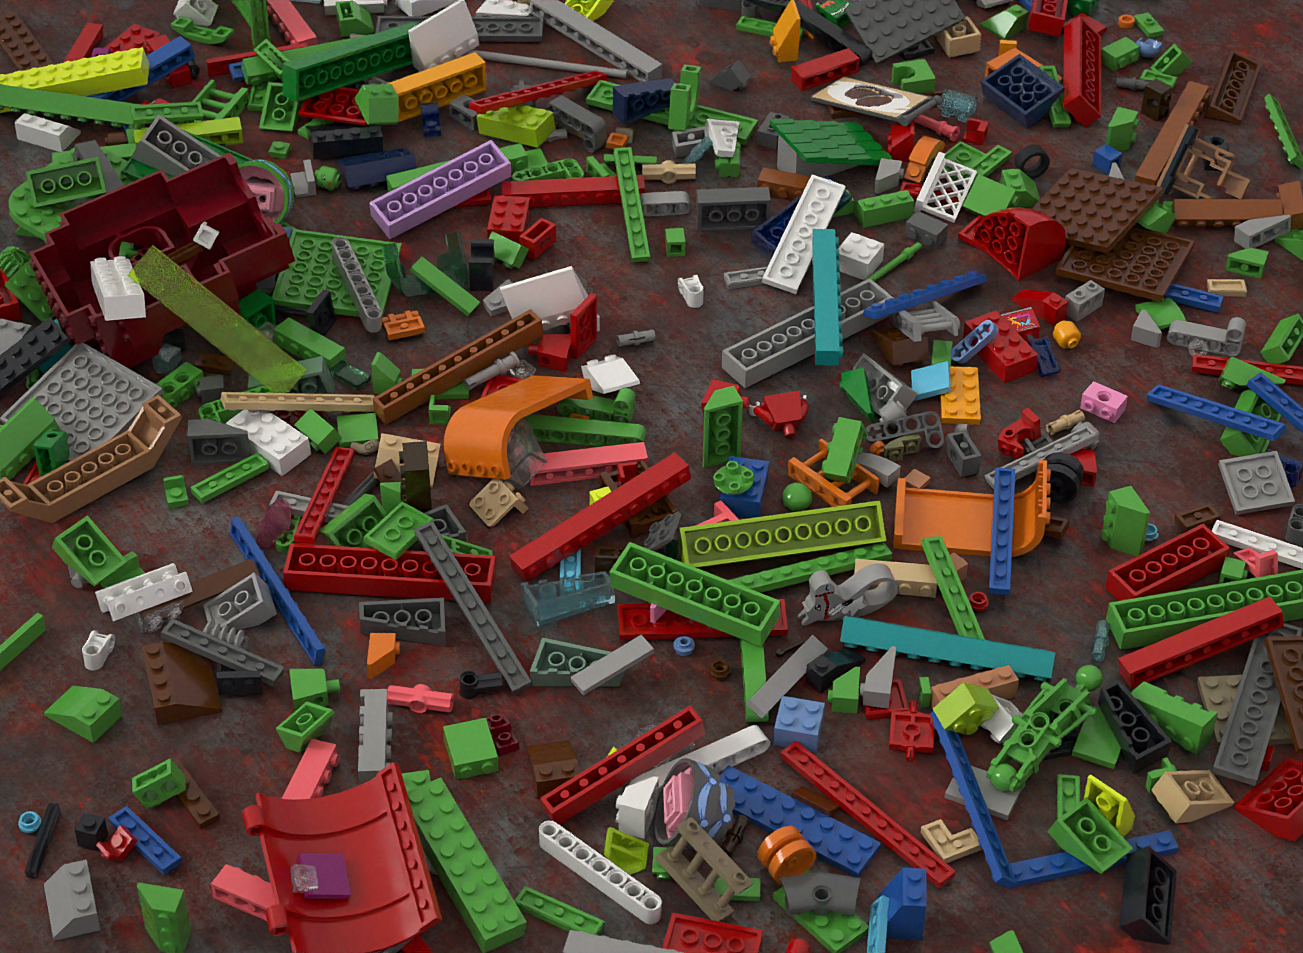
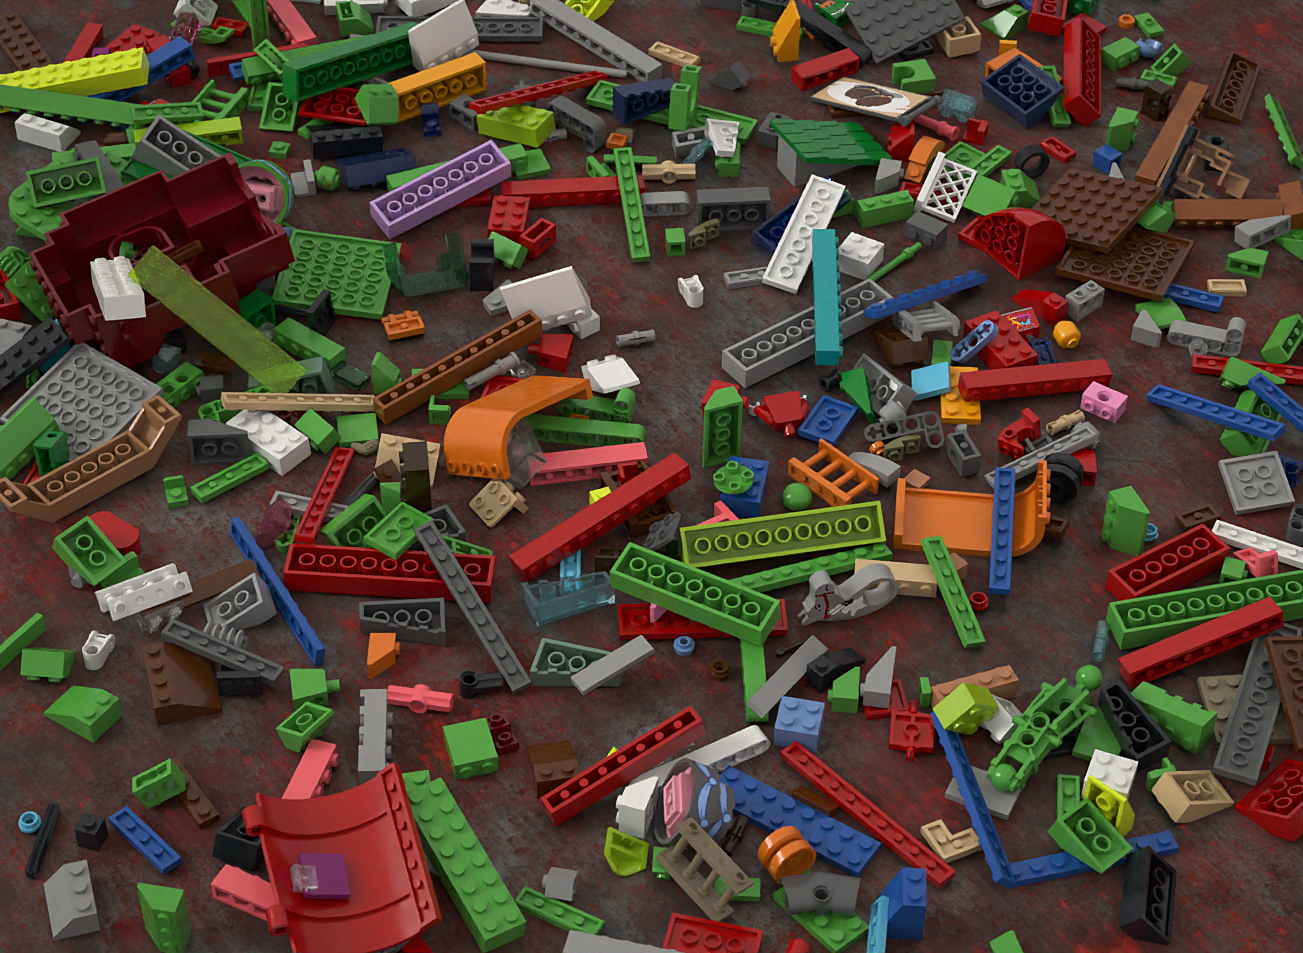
red bracket [96,825,138,862] -> none
white panel [193,221,219,249] -> none
light grey beam [332,237,382,332] -> none
bright green tile [410,257,480,316] -> none
bright green beam [512,158,584,181] -> none
white beam [539,821,662,924] -> none
red tile [570,293,597,360] -> none
dark orange brick [757,167,811,202] -> none
bright green wedge [822,417,868,483] -> none
teal brick [840,616,1055,681] -> none
none -> bright green slope [20,647,76,682]
none -> red brick [89,511,141,556]
none -> clear pink brick [168,12,202,48]
none -> red plate [212,17,249,37]
none -> black slope [212,806,265,870]
none -> light grey brick [542,867,578,901]
none -> tan tile [648,42,700,67]
none -> olive slope [688,218,720,250]
none -> blue plate [798,395,858,447]
none -> black bush [818,369,842,392]
none -> red brick [957,359,1112,402]
none -> red tile [1039,136,1077,164]
none -> white brick [1081,749,1138,800]

